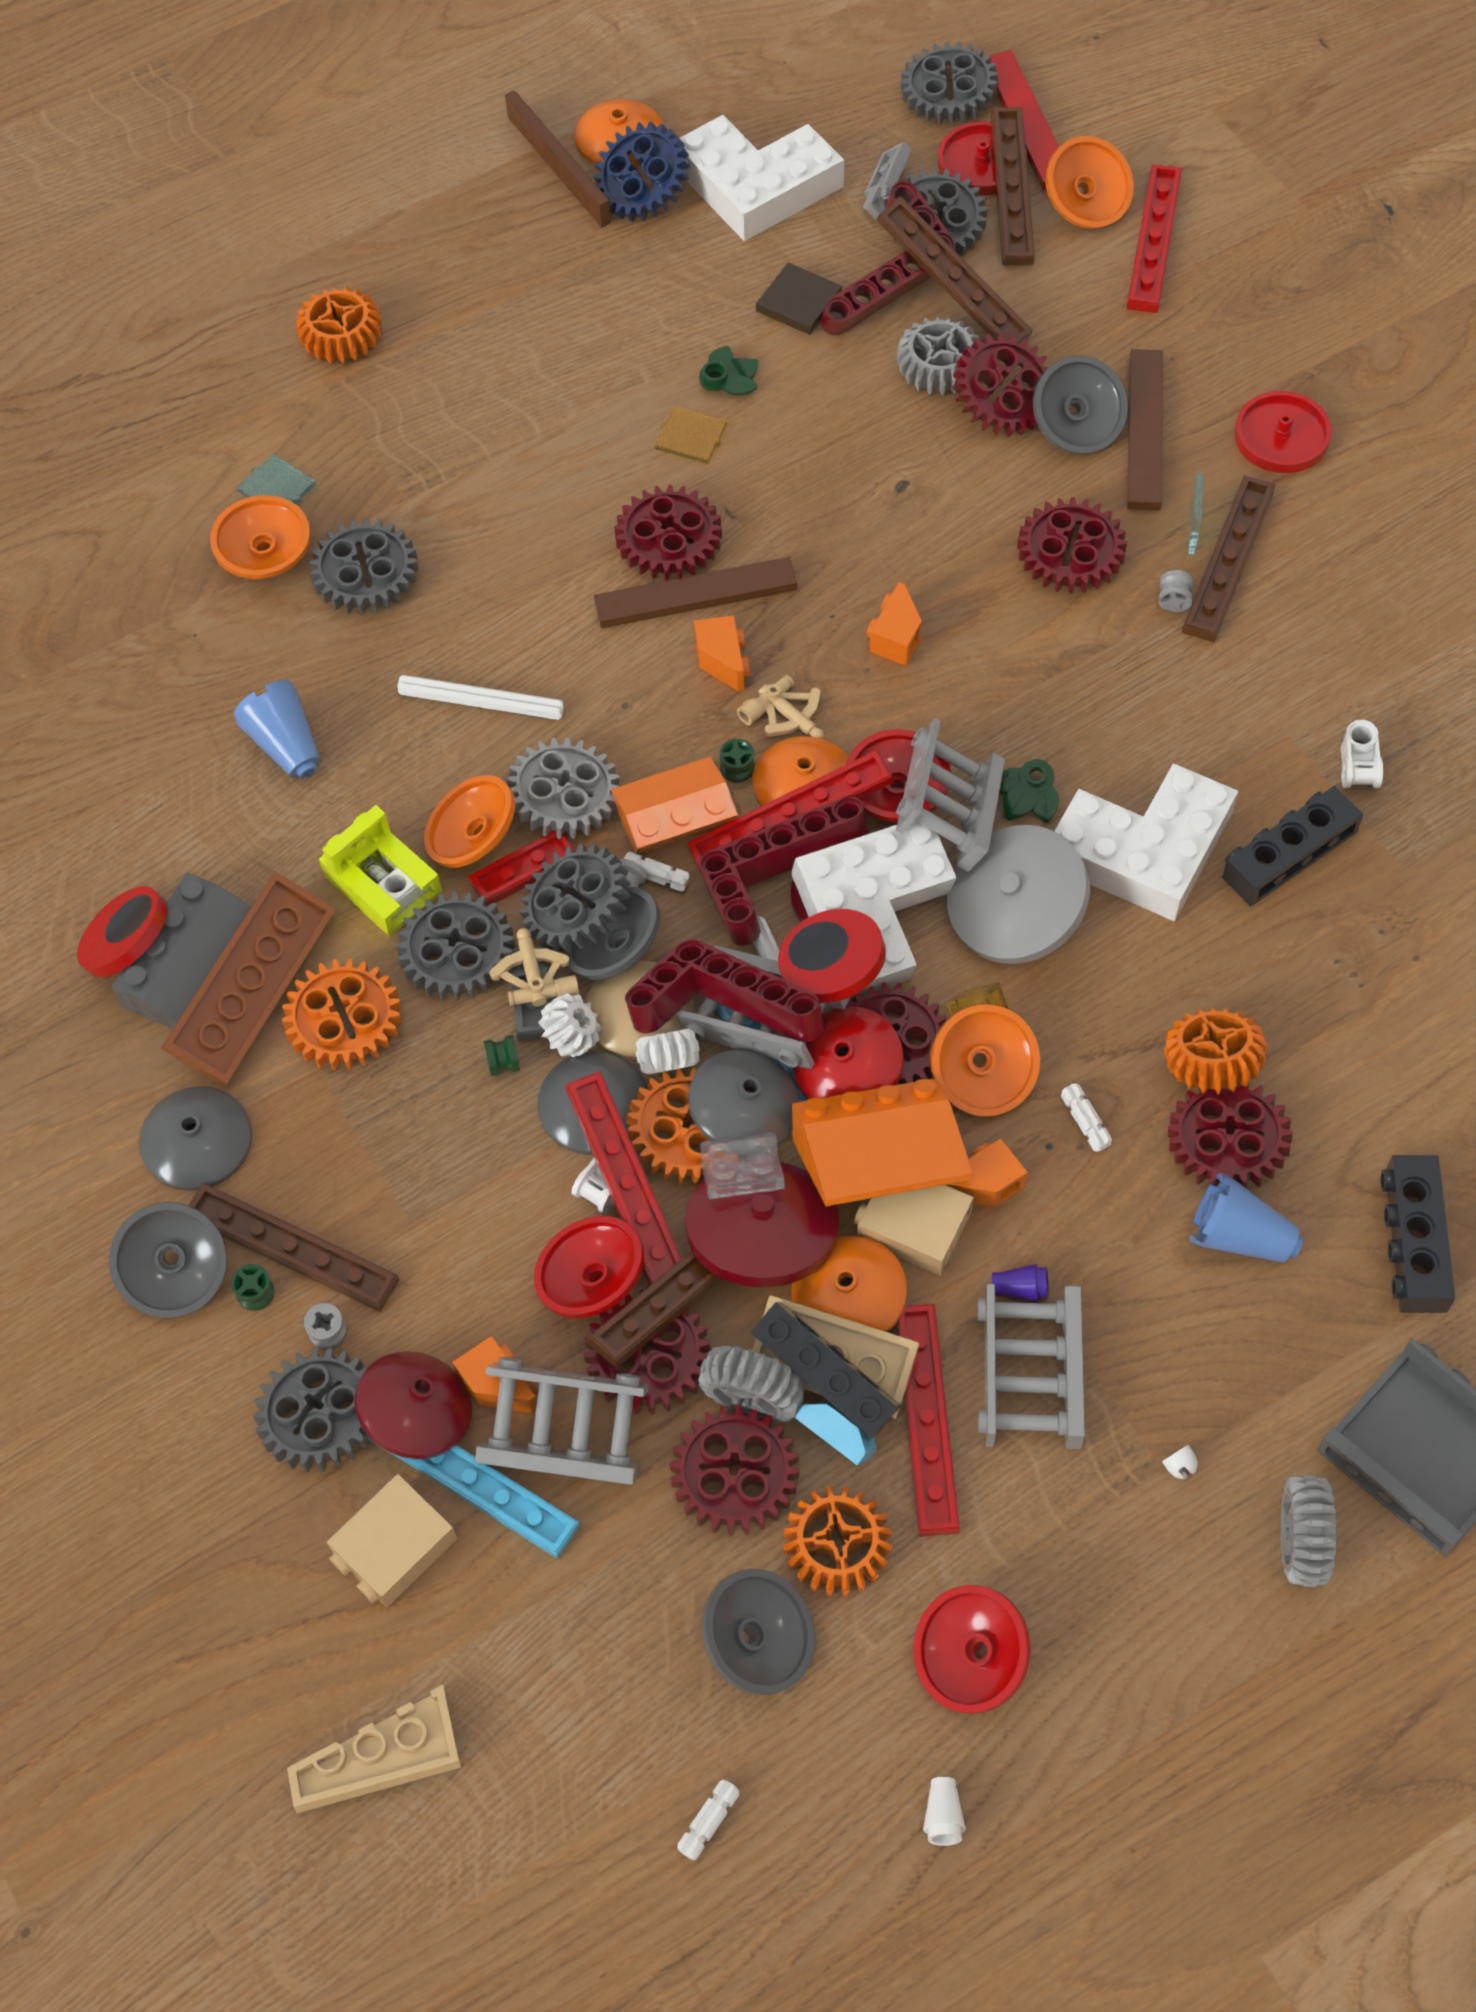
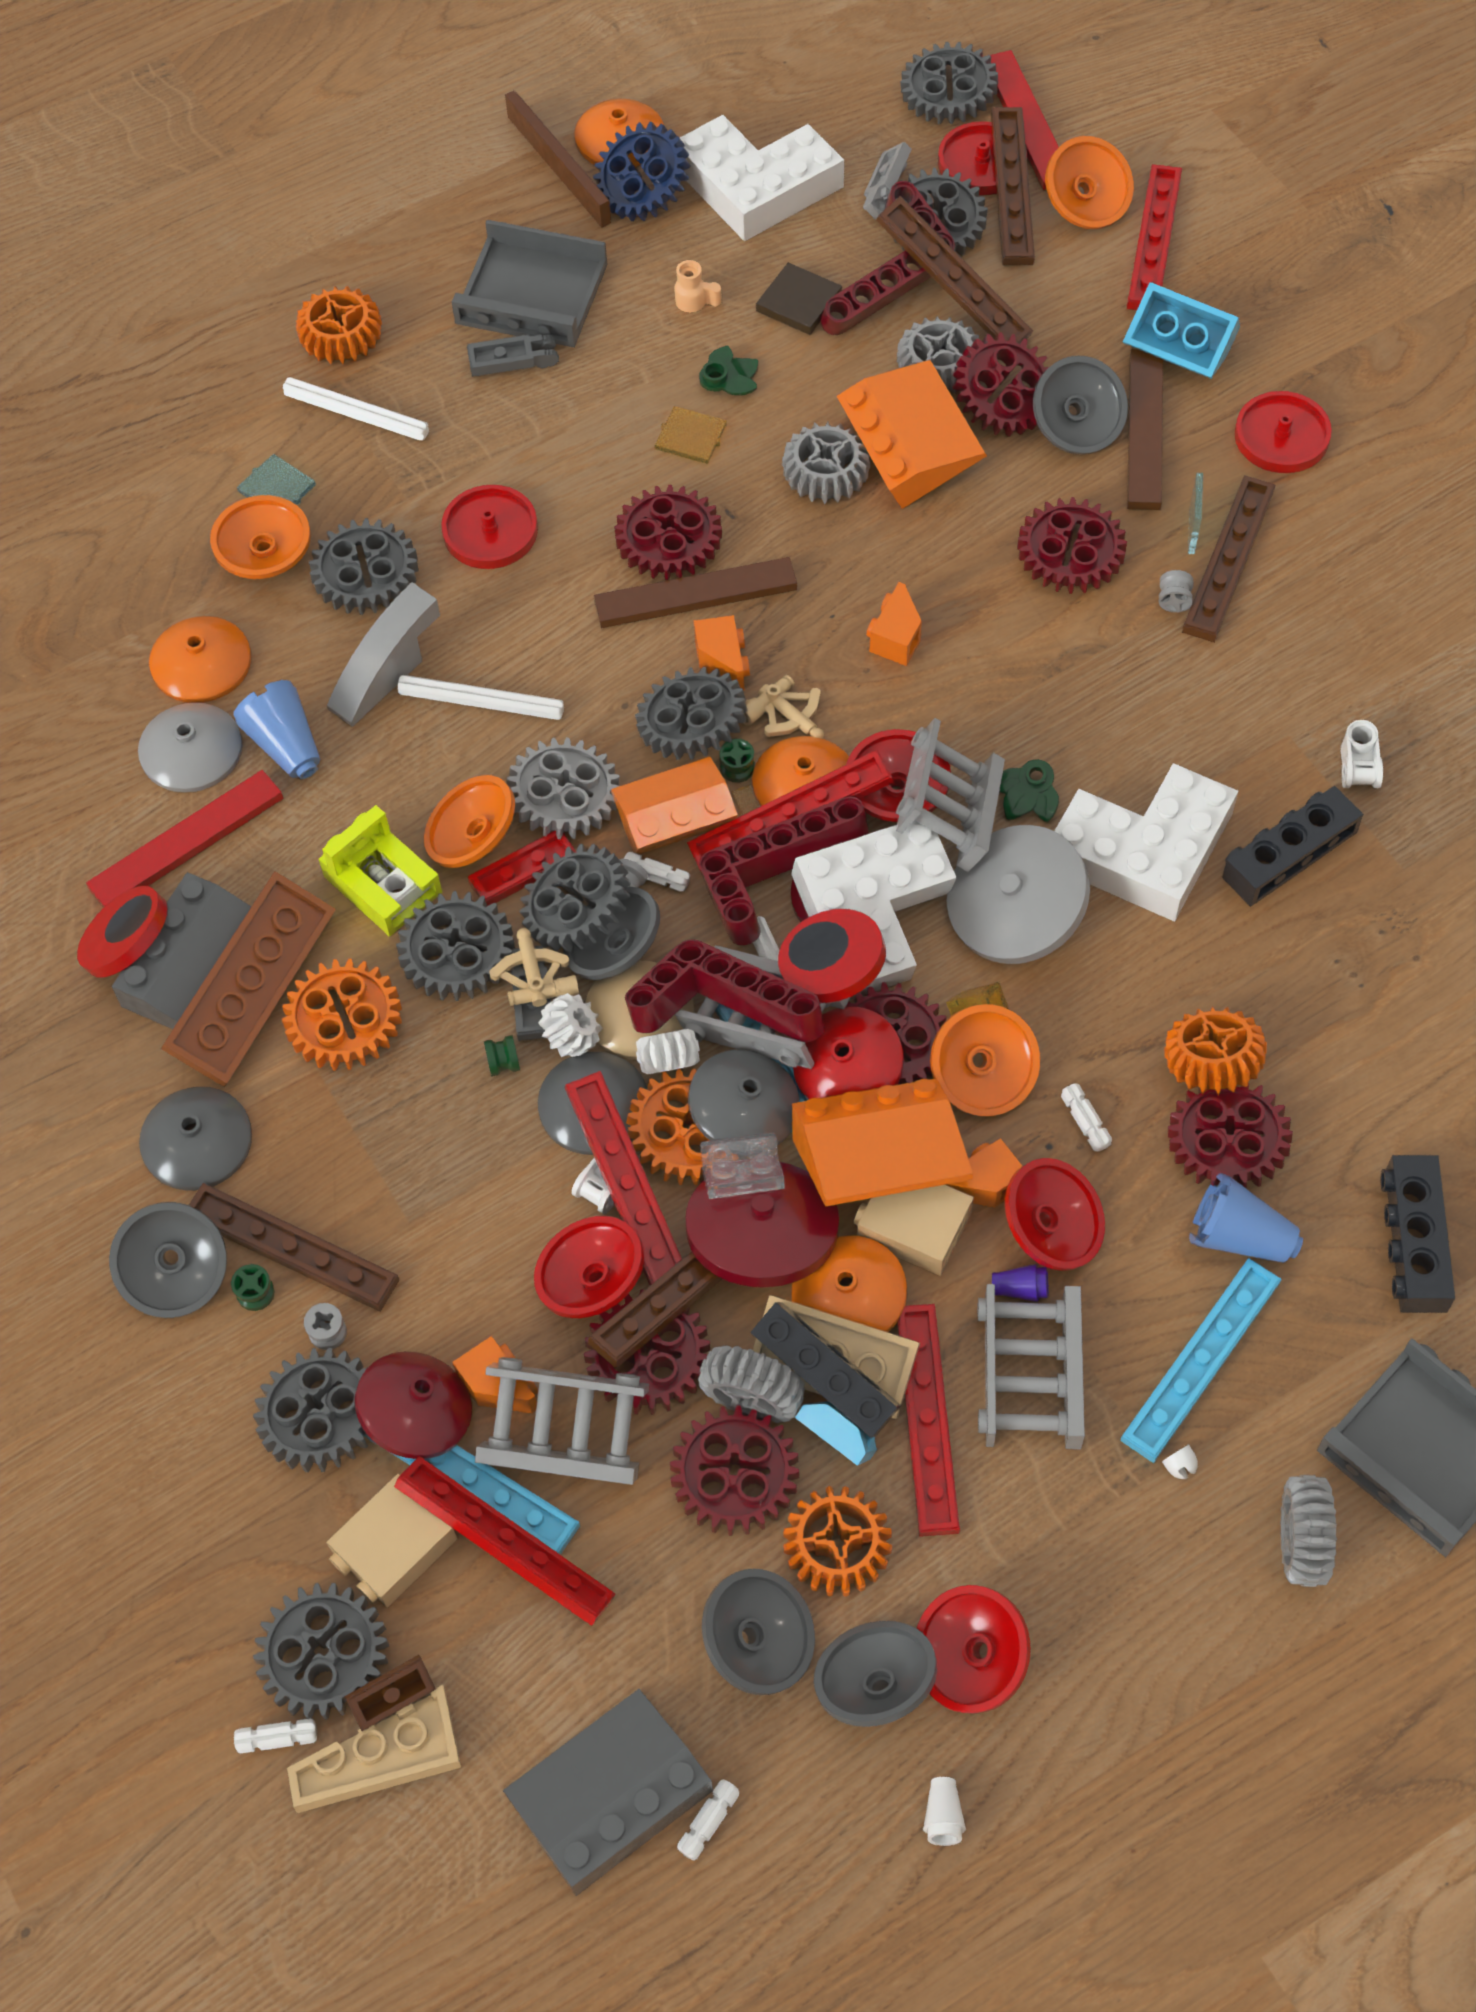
none -> red tile [86,770,284,908]
none -> light grey dish [138,703,242,792]
none -> orange dish [149,616,251,703]
none -> white axle [234,1718,317,1753]
none -> dark grey gear [253,1583,389,1720]
none -> white axle [283,377,429,441]
none -> light grey slope [327,582,440,727]
none -> reddish brown slope [344,1655,436,1731]
none -> red tile [394,1456,616,1626]
none -> red piece [441,485,538,569]
none -> dark grey panel [452,220,608,348]
none -> dark grey hinge [467,334,559,377]
none -> dark grey slope [503,1689,713,1896]
none -> dark grey gear [635,667,748,760]
none -> light nougat piece [674,260,722,313]
none -> light grey gear [782,421,871,504]
none -> dark grey dish [814,1621,937,1727]
none -> orange slope [837,360,987,509]
none -> red dish [1005,1158,1105,1271]
none -> medium azure tile [1120,1258,1282,1463]
none -> medium azure slope [1123,282,1240,379]

